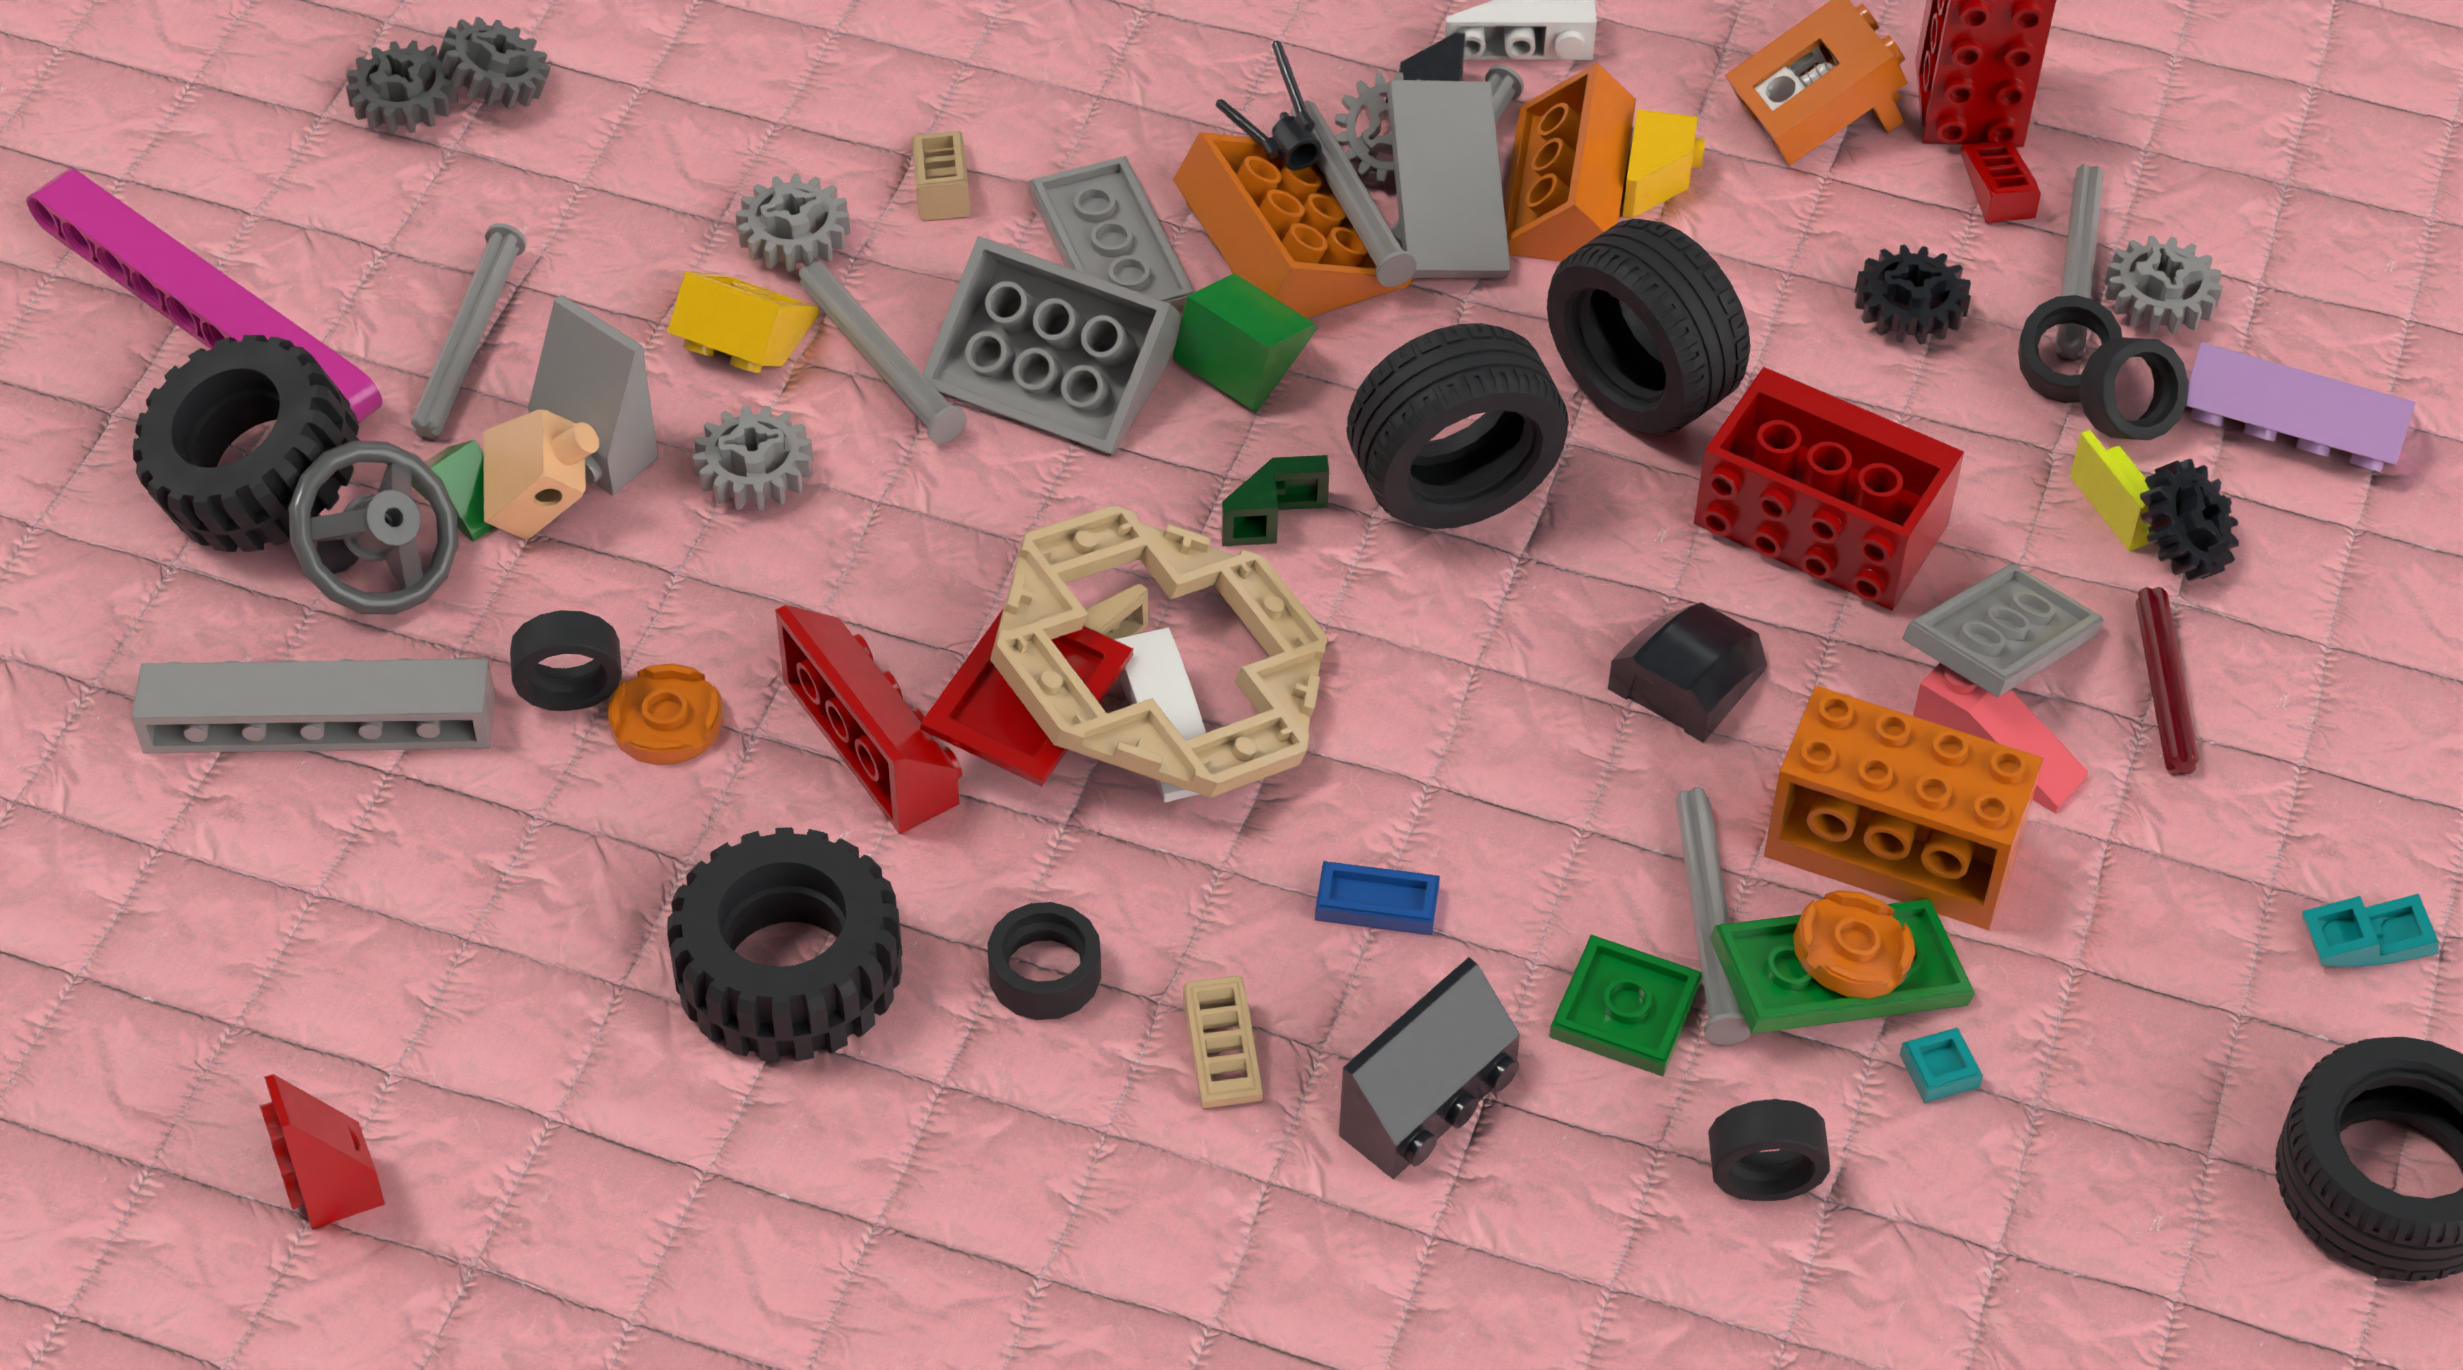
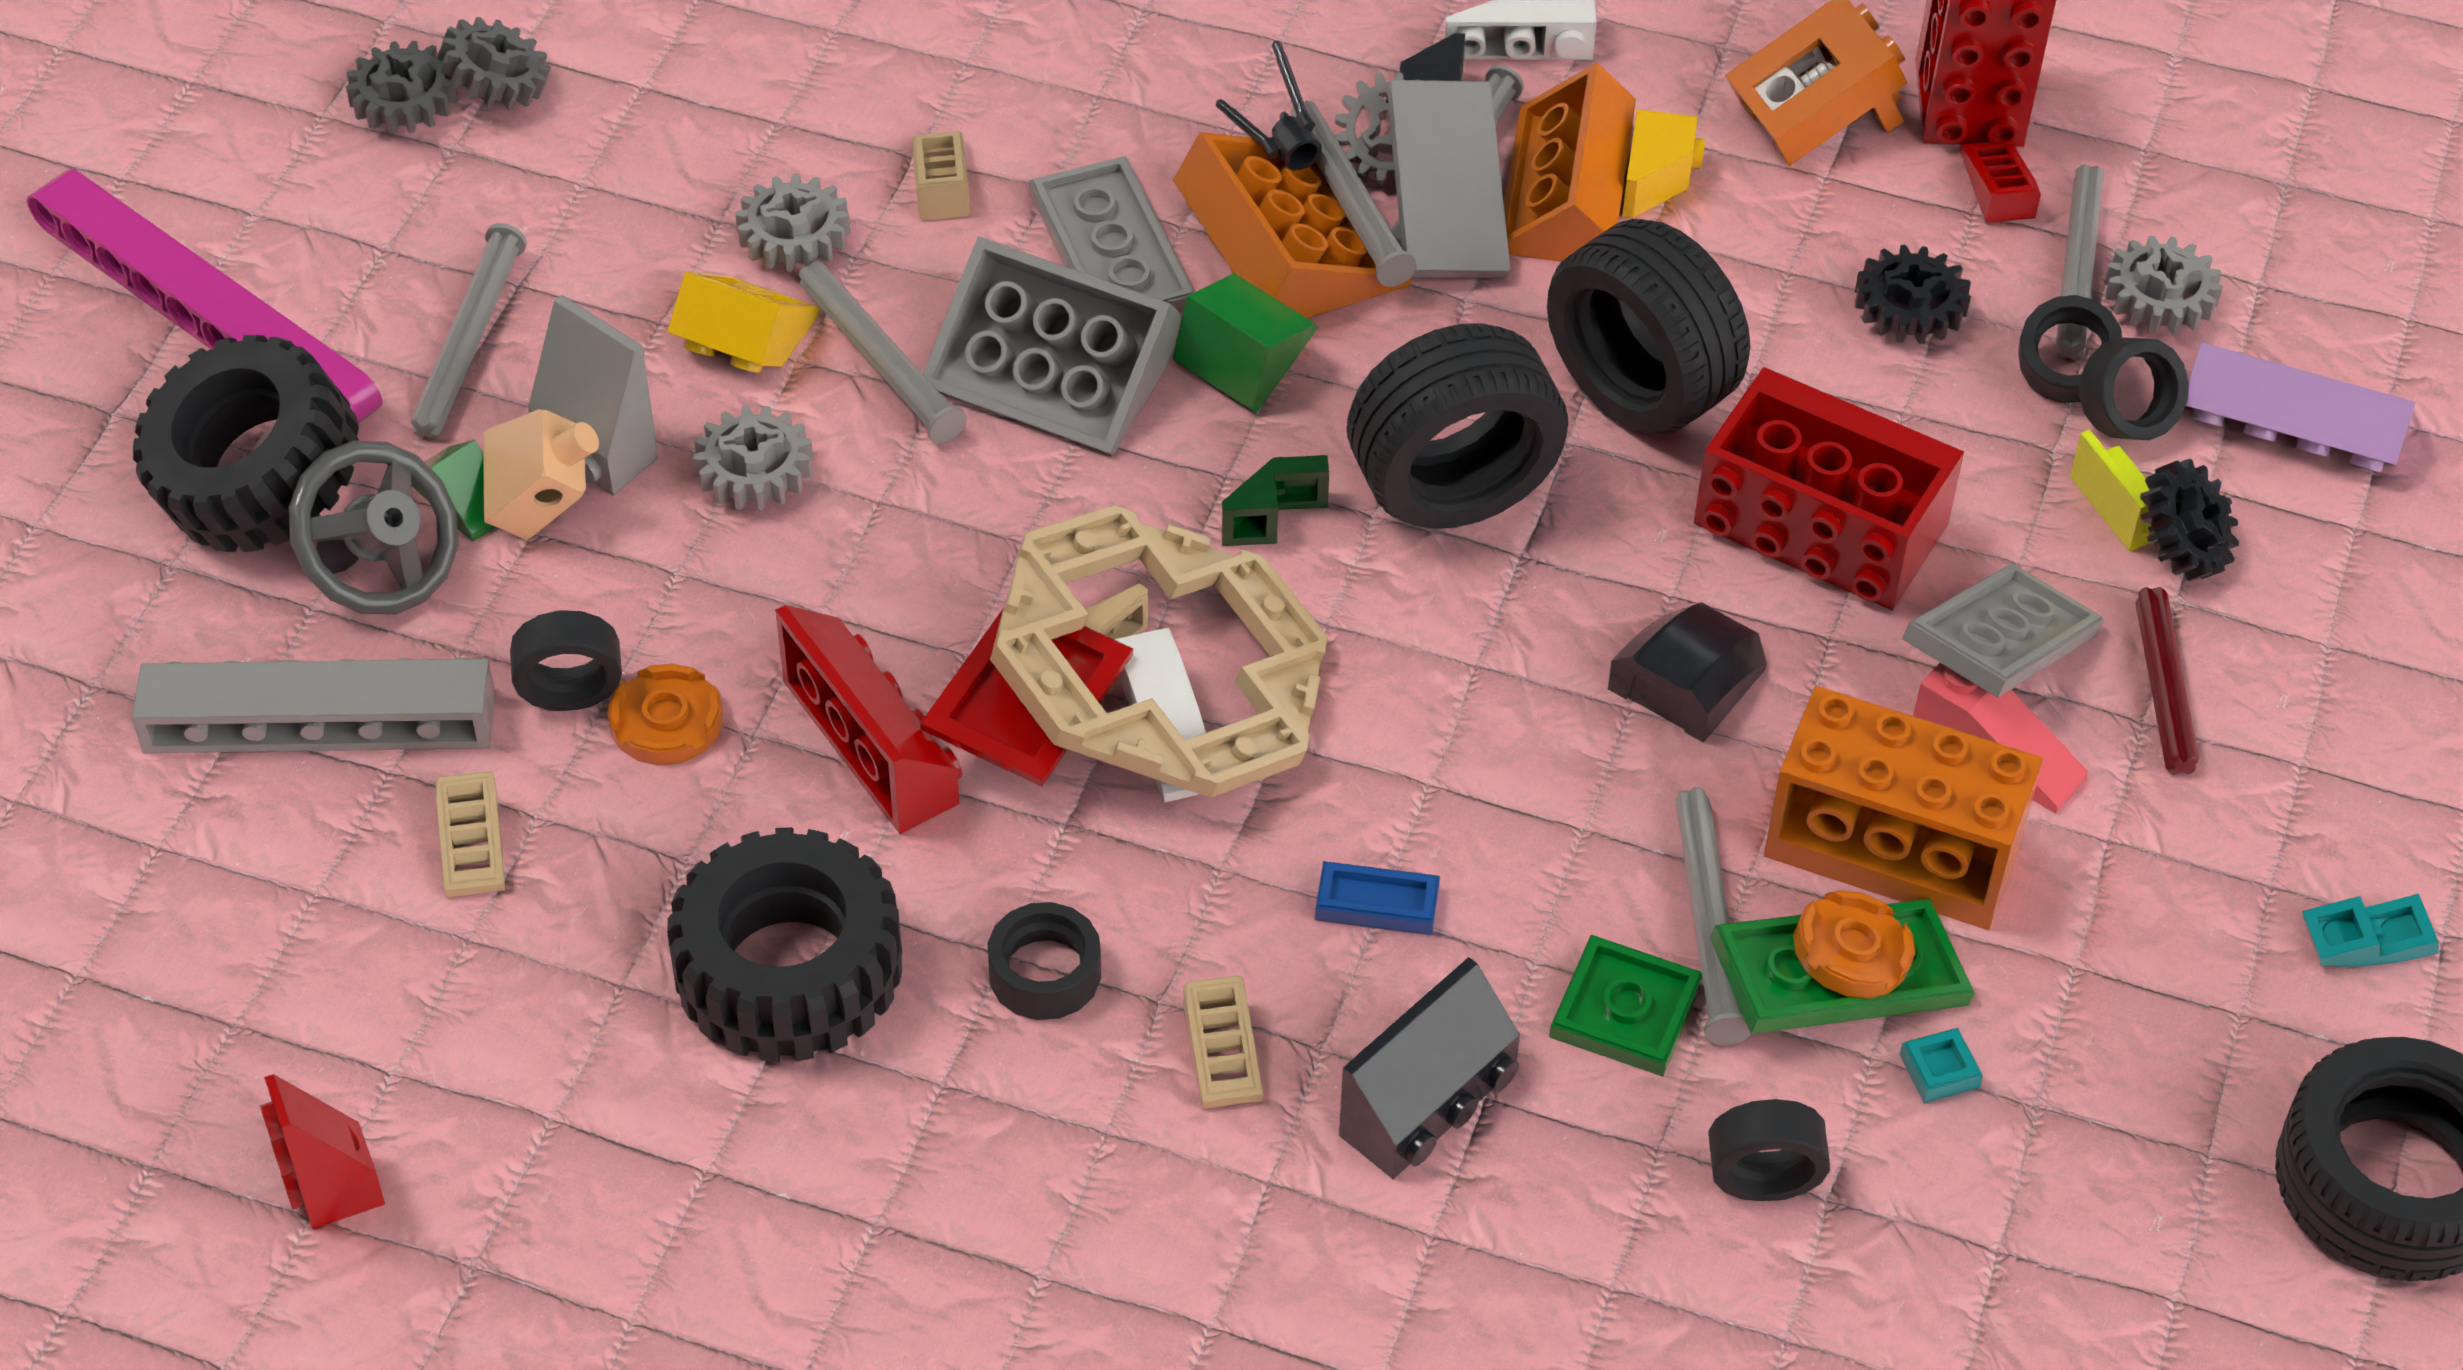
none -> tan slope [435,771,506,898]

